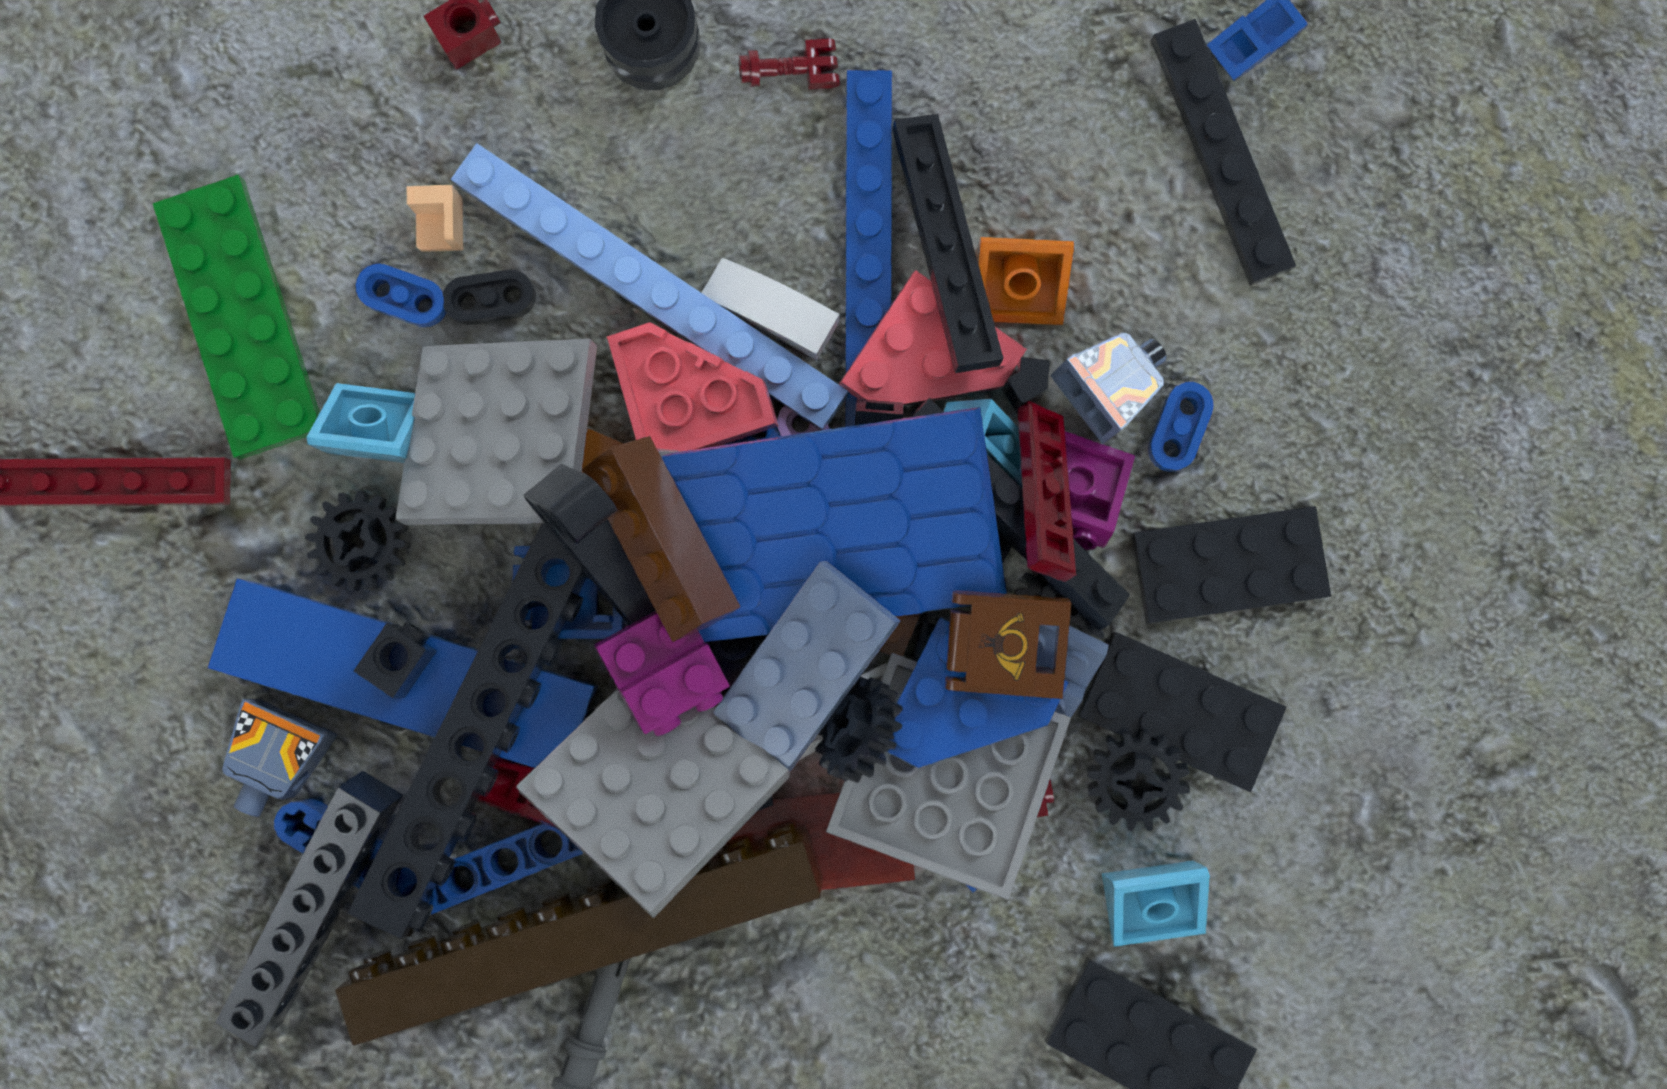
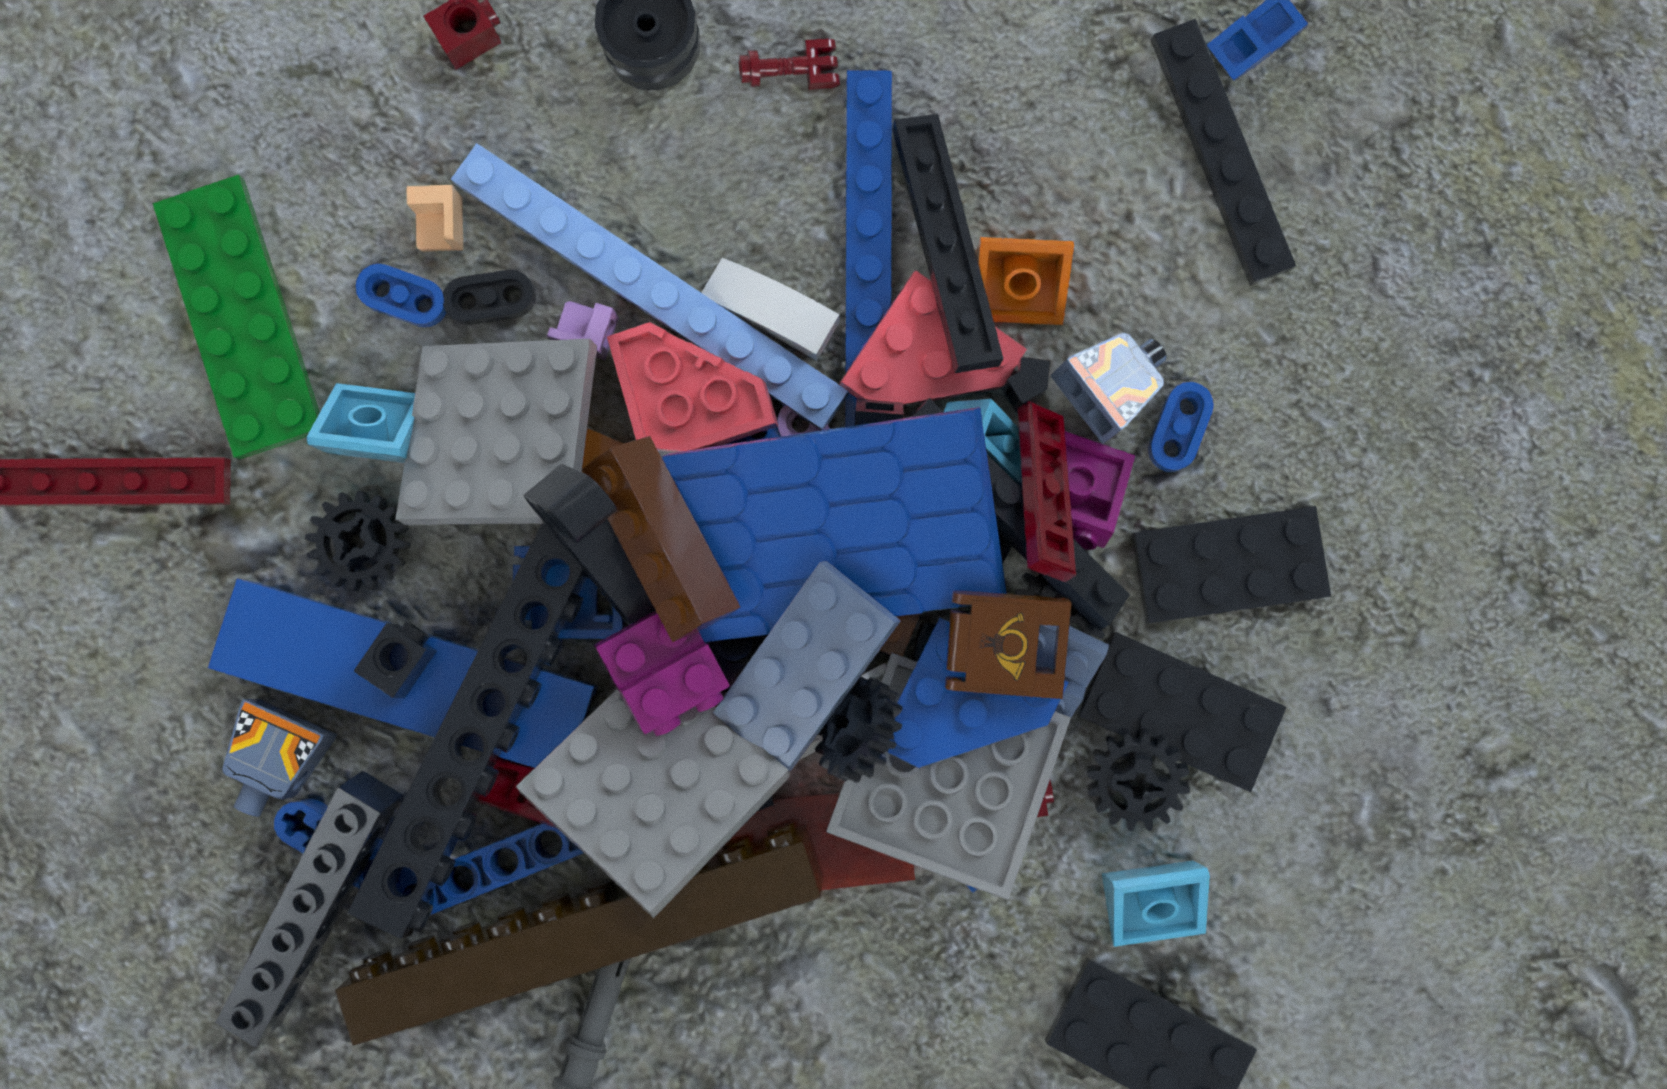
none -> lavender panel [547,301,619,360]

